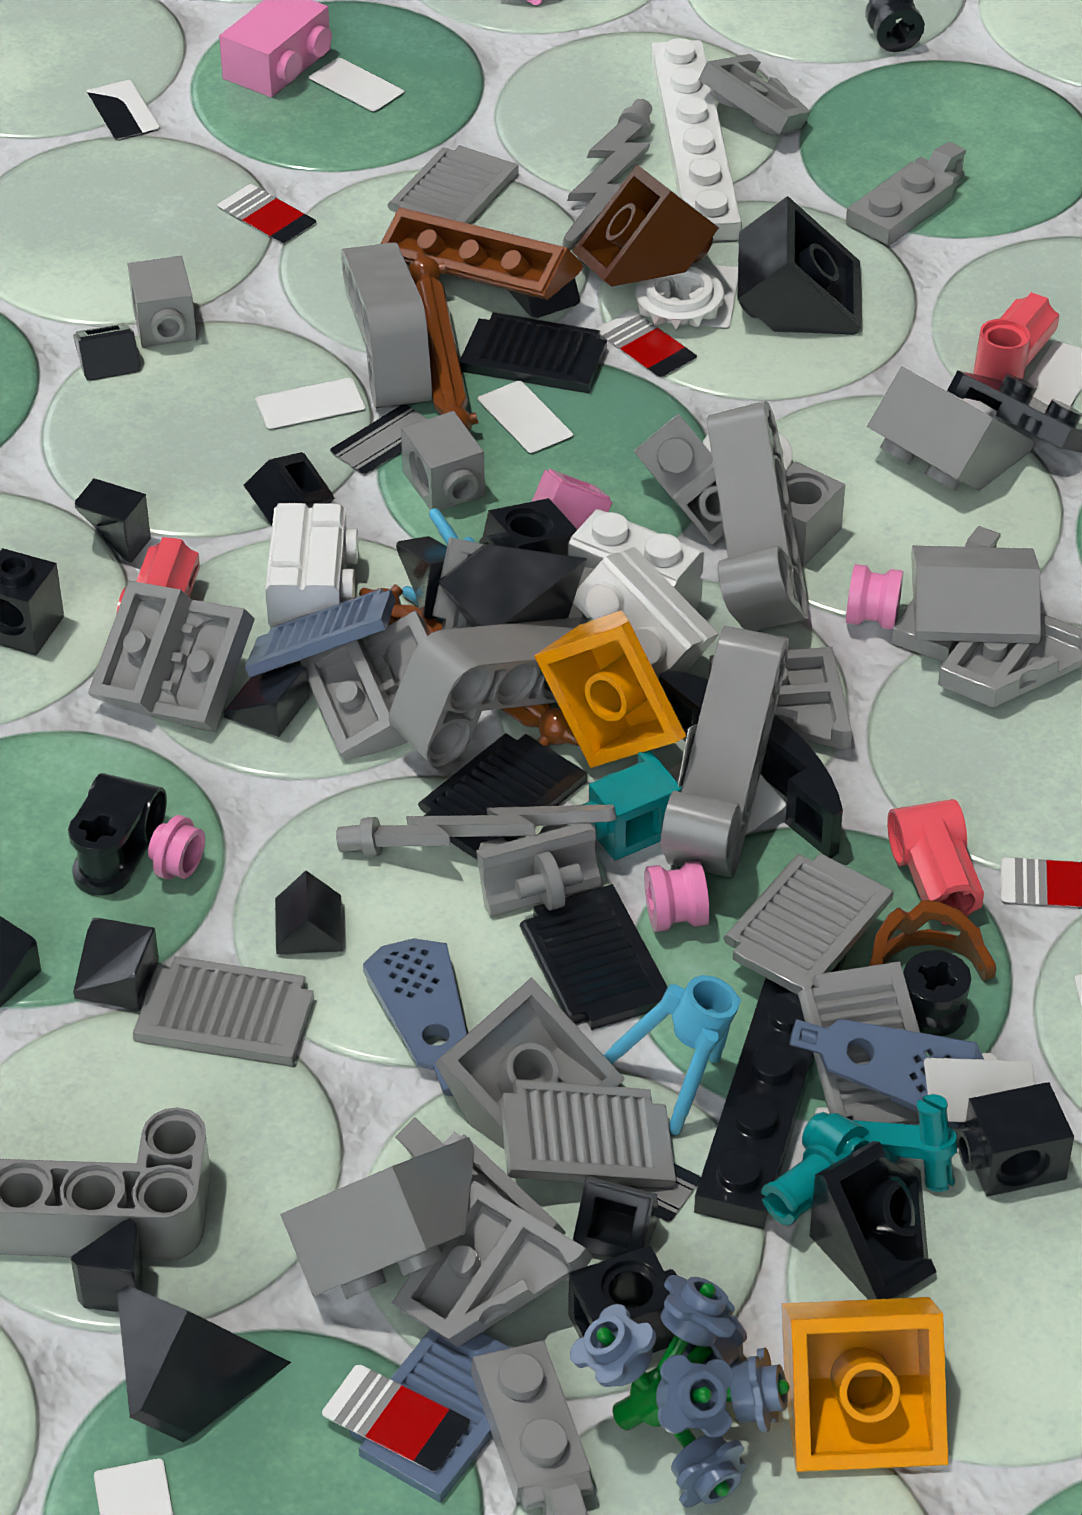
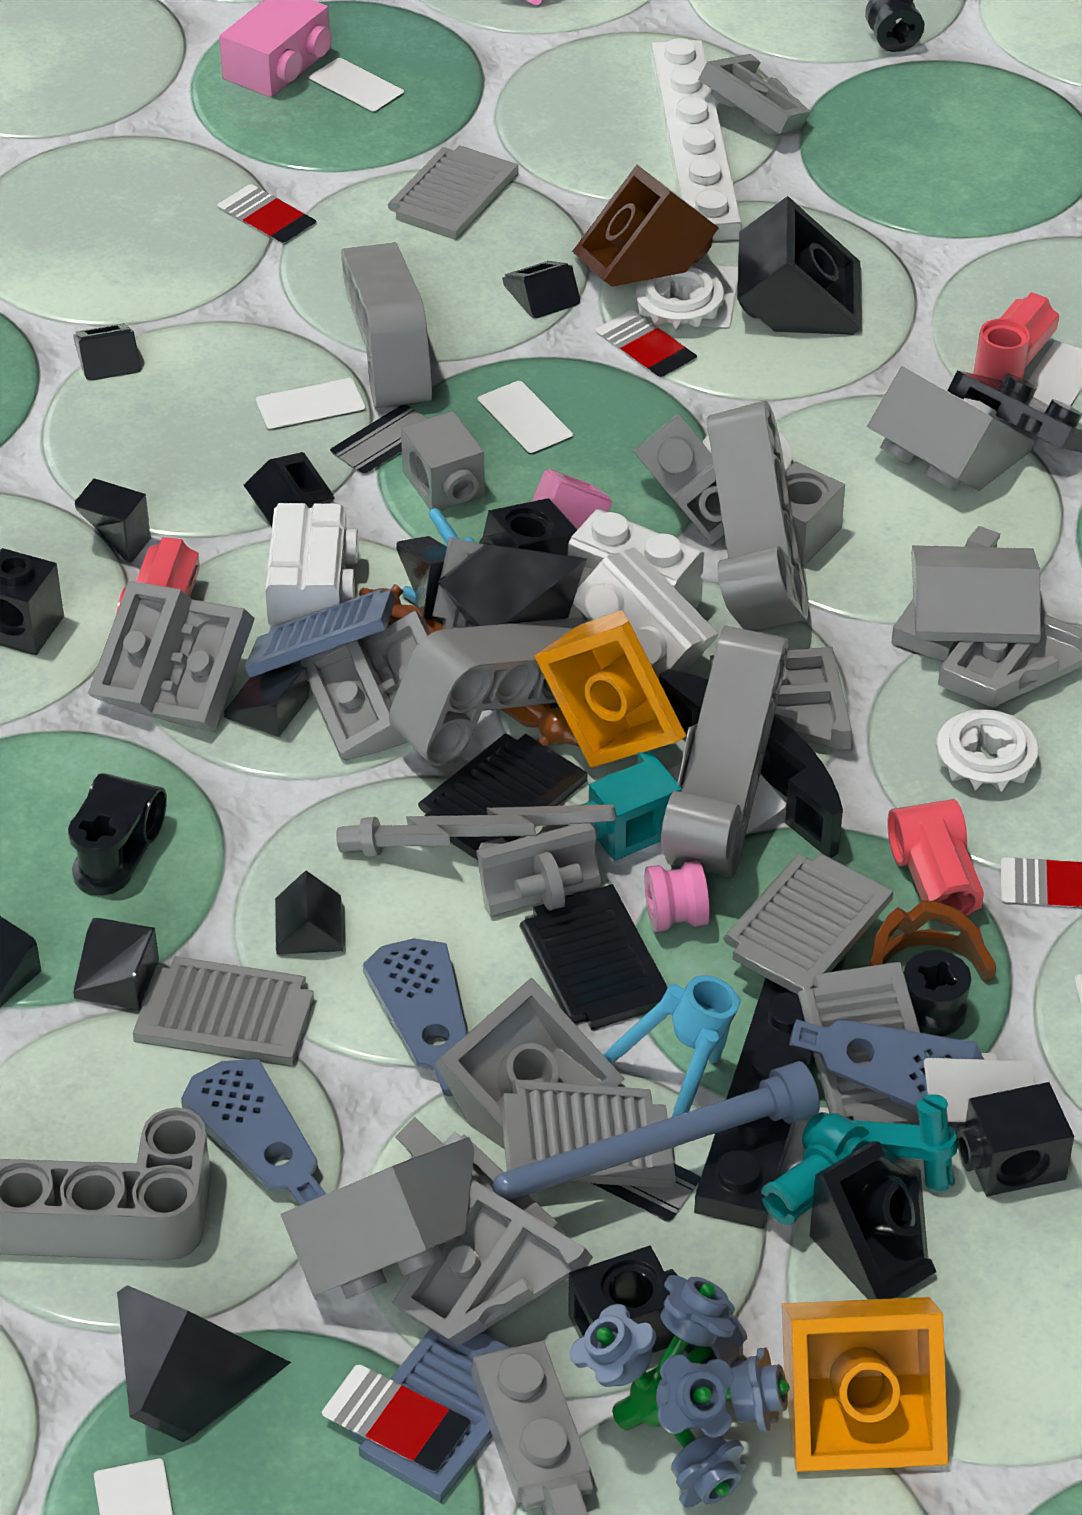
black slope [70,1218,143,1312] -> none
sticker [87,80,159,139] -> none
light grey brick [127,255,196,347] -> none
bright pink plate [148,815,205,880] -> none
dark orange slope [380,207,584,300] -> none
dark orange wheel [409,252,479,432] -> none
black window [460,312,607,393] -> none
light grey piece [562,99,652,249] -> none
black slope [573,1176,659,1258] -> none
light grey hinge [846,142,966,246] -> none
bright pink wheel [846,564,904,630] -> none
none -> sand blue piece [181,1059,326,1205]
none -> sand blue piece [493,1061,820,1201]
none -> white gear [936,709,1038,792]

